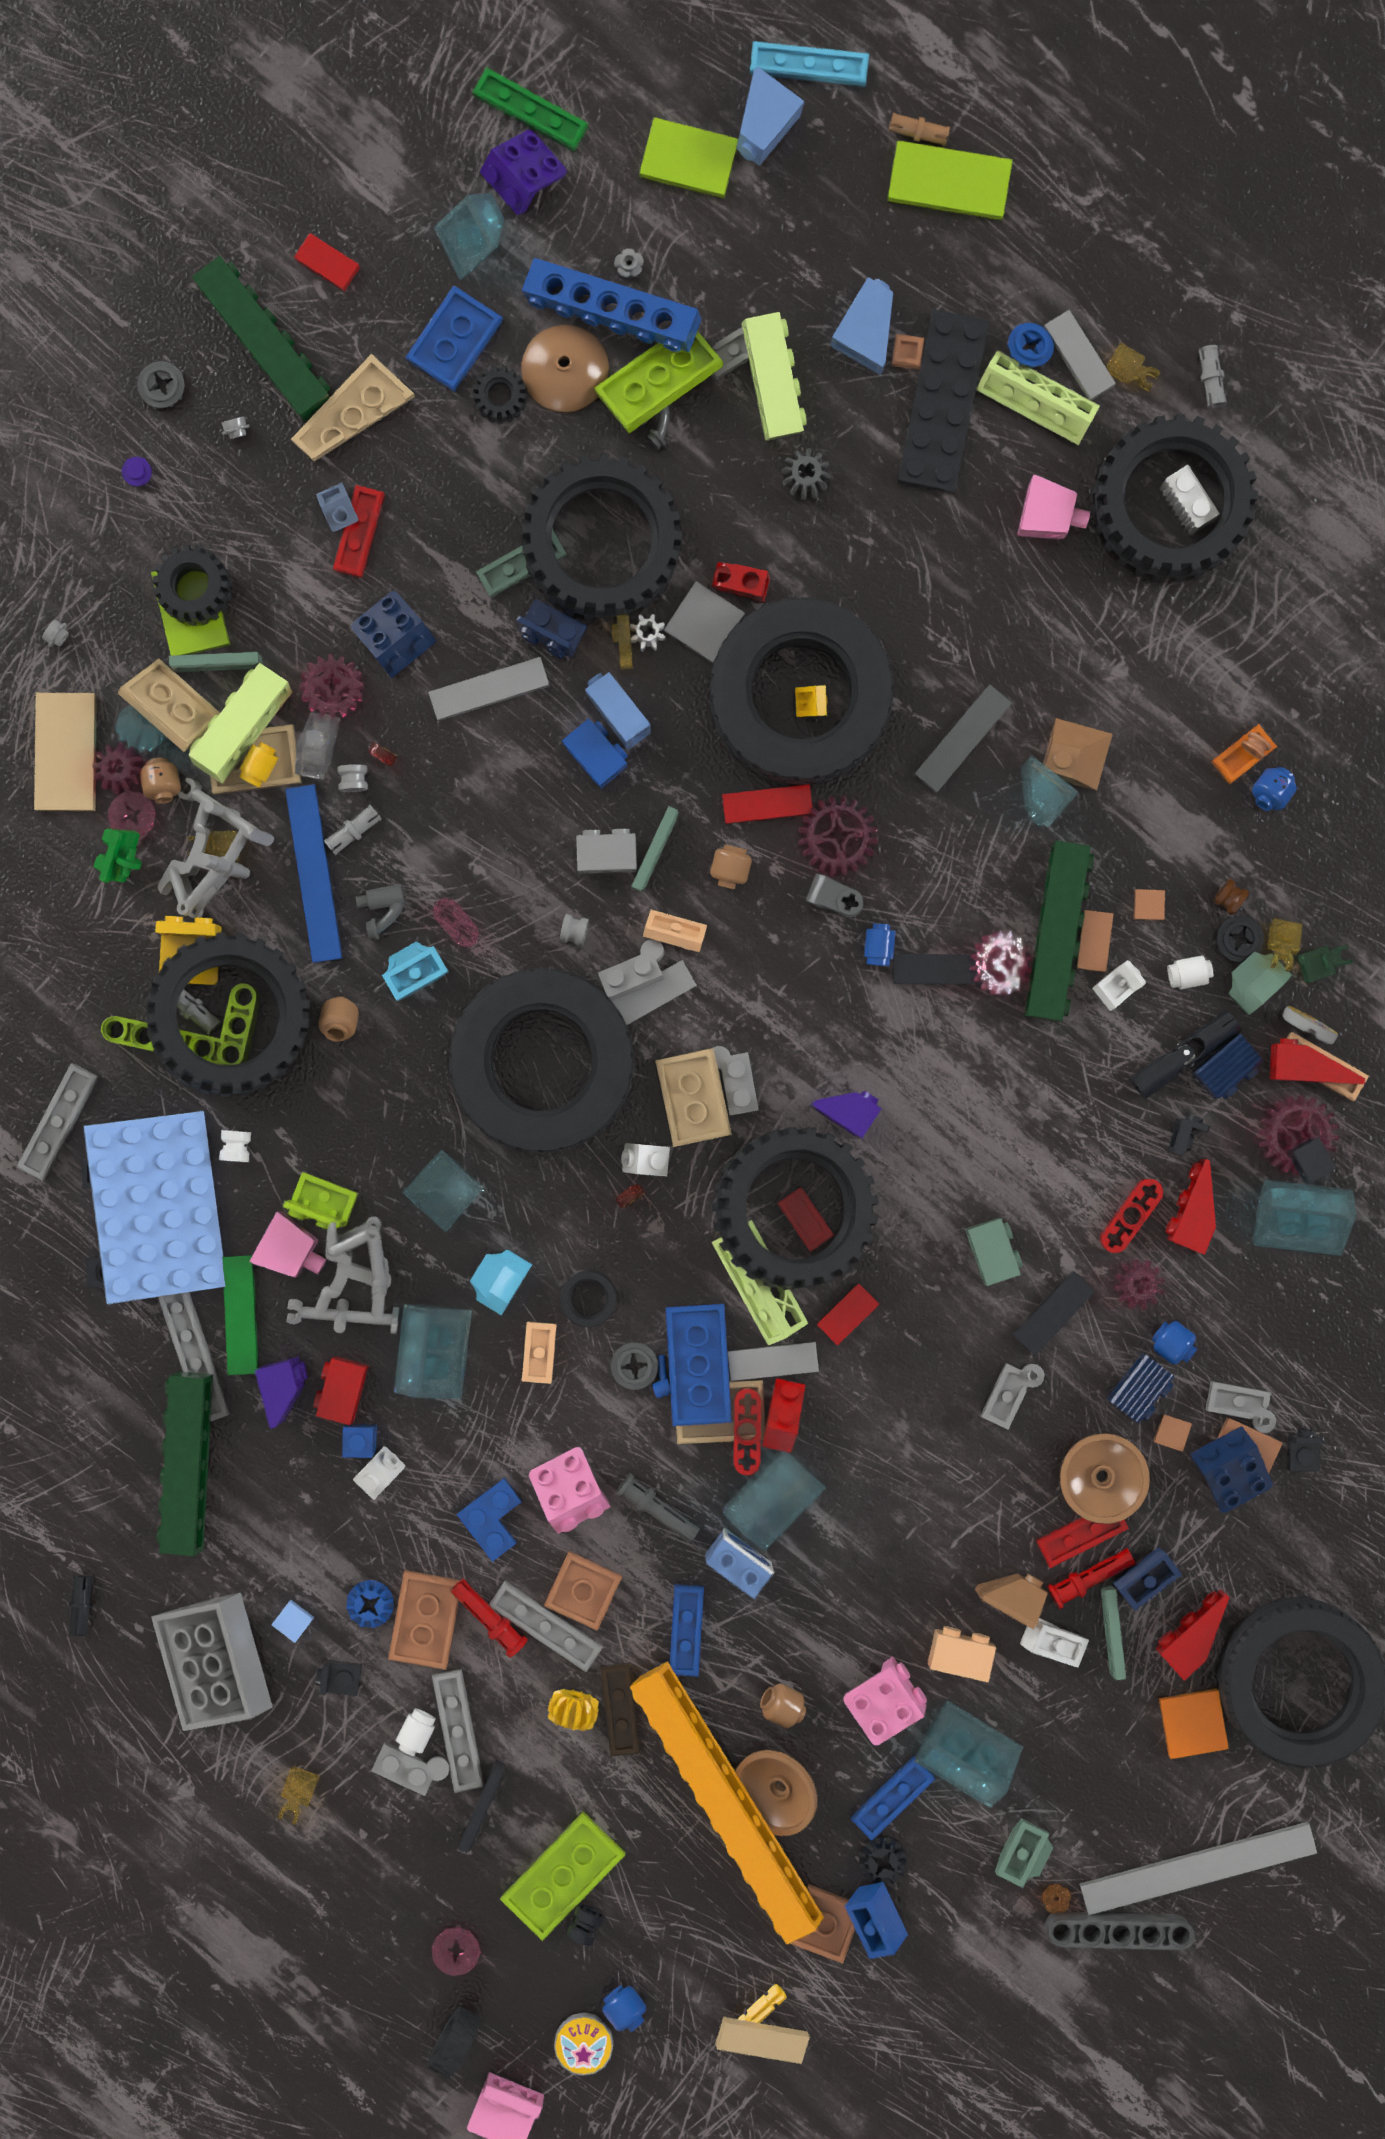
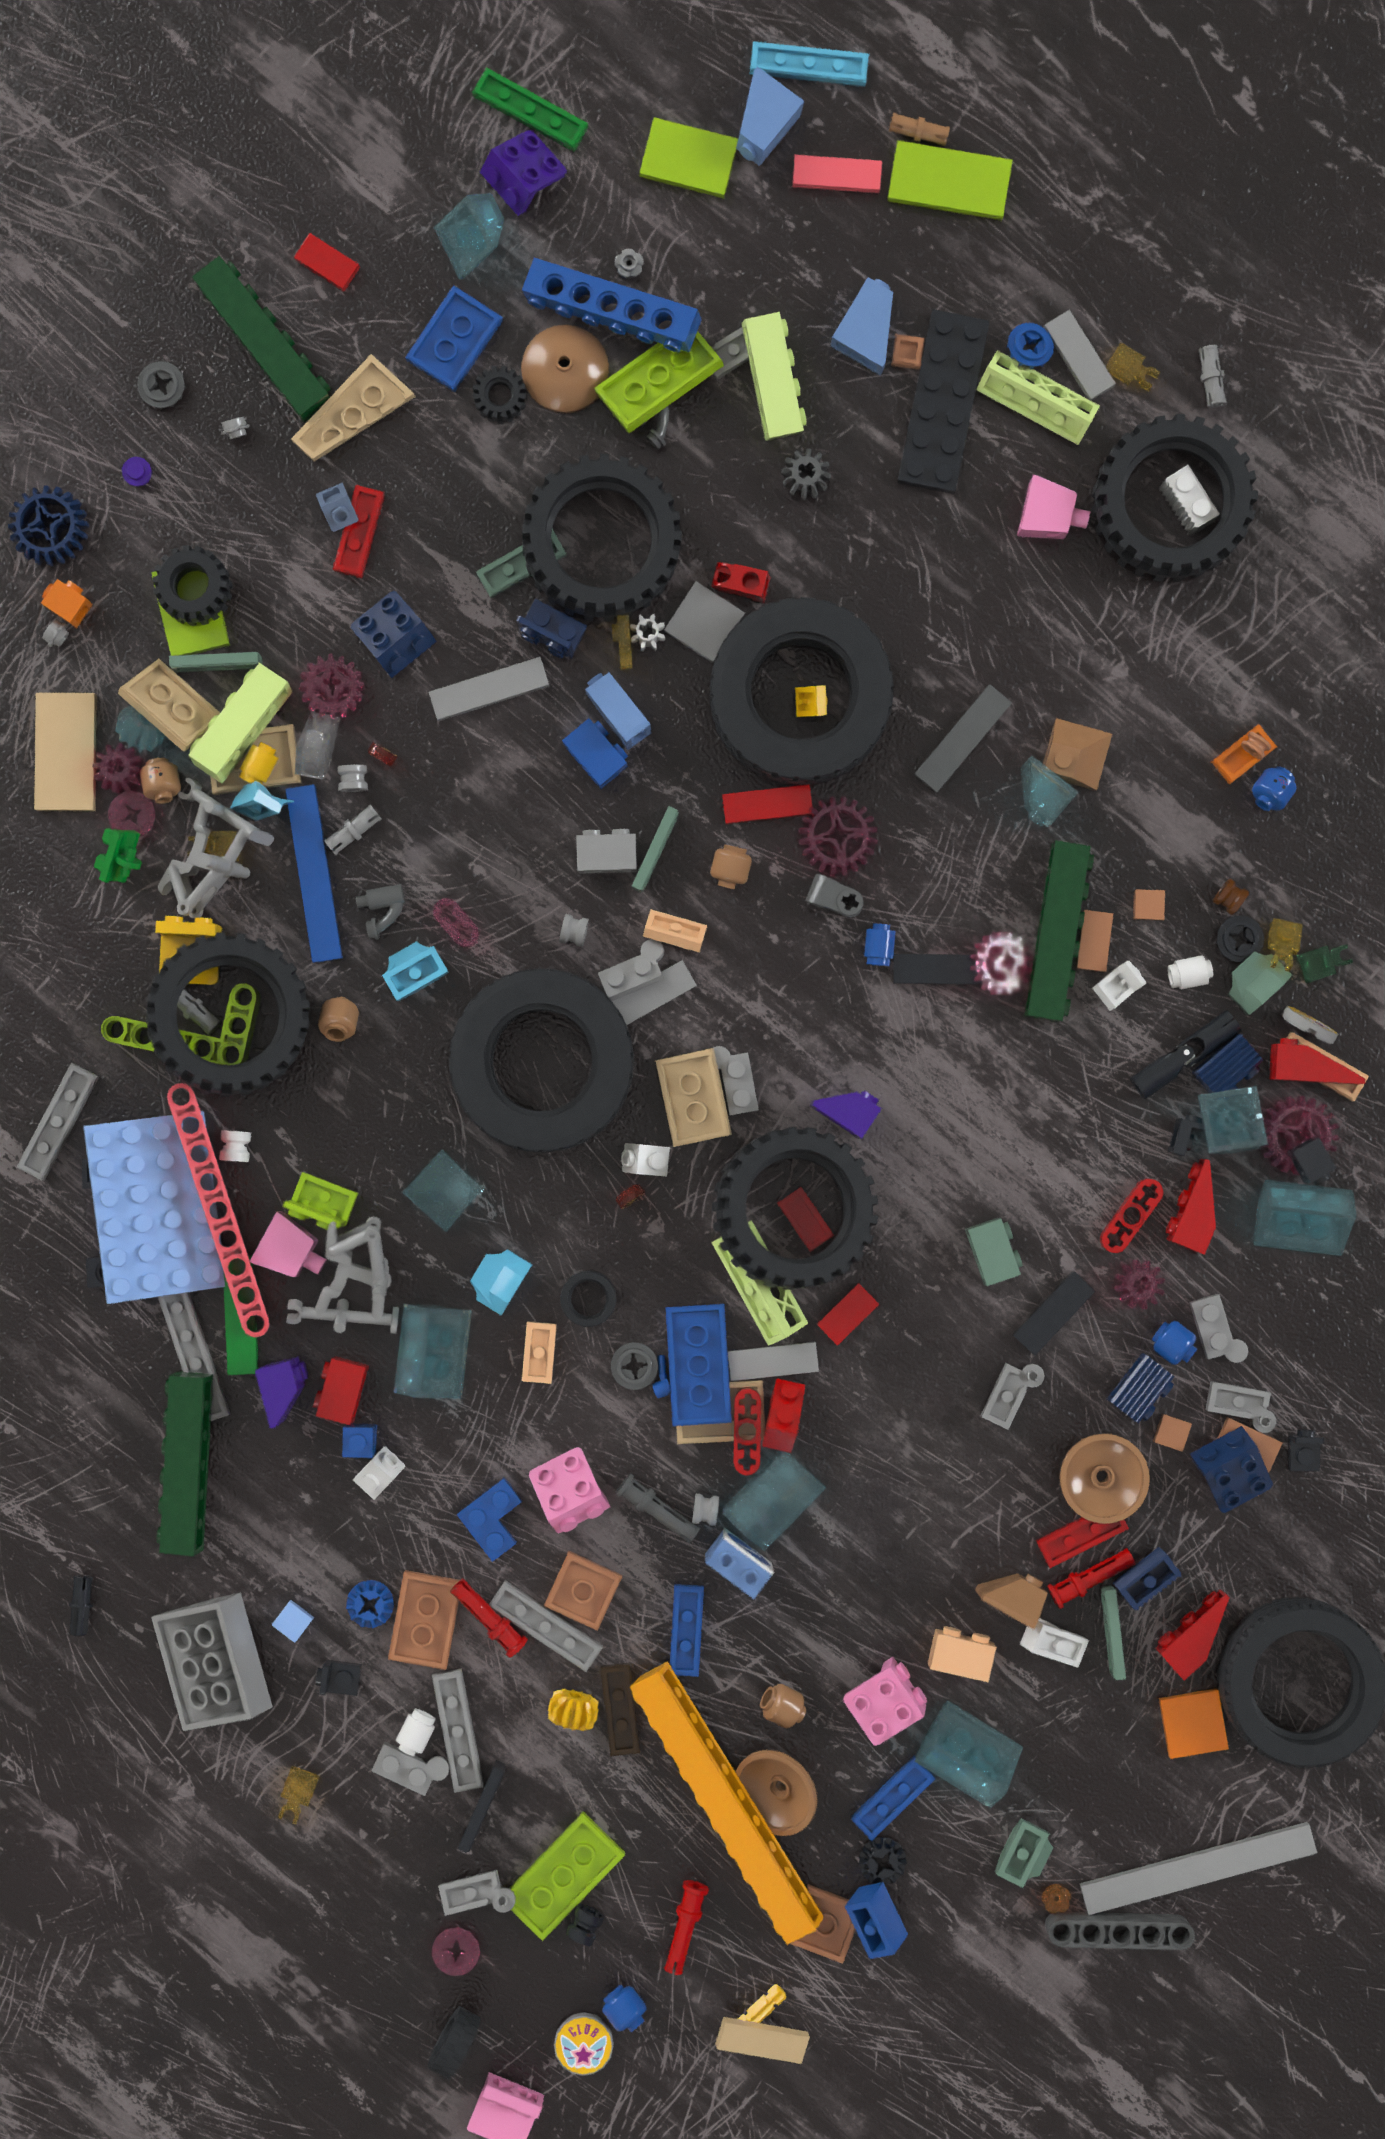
none -> dark blue gear [8,485,89,566]
none -> orange brick [41,579,93,628]
none -> coral beam [167,1083,269,1337]
none -> medium azure slope [231,781,294,821]
none -> light grey hinge [438,1870,516,1916]
none -> red pin [664,1880,709,1975]
none -> light grey wheel [692,1494,719,1526]
none -> coral tile [792,155,882,193]
none -> light grey hinge [1189,1294,1248,1363]
none -> clear light blue slope [1198,1086,1268,1154]

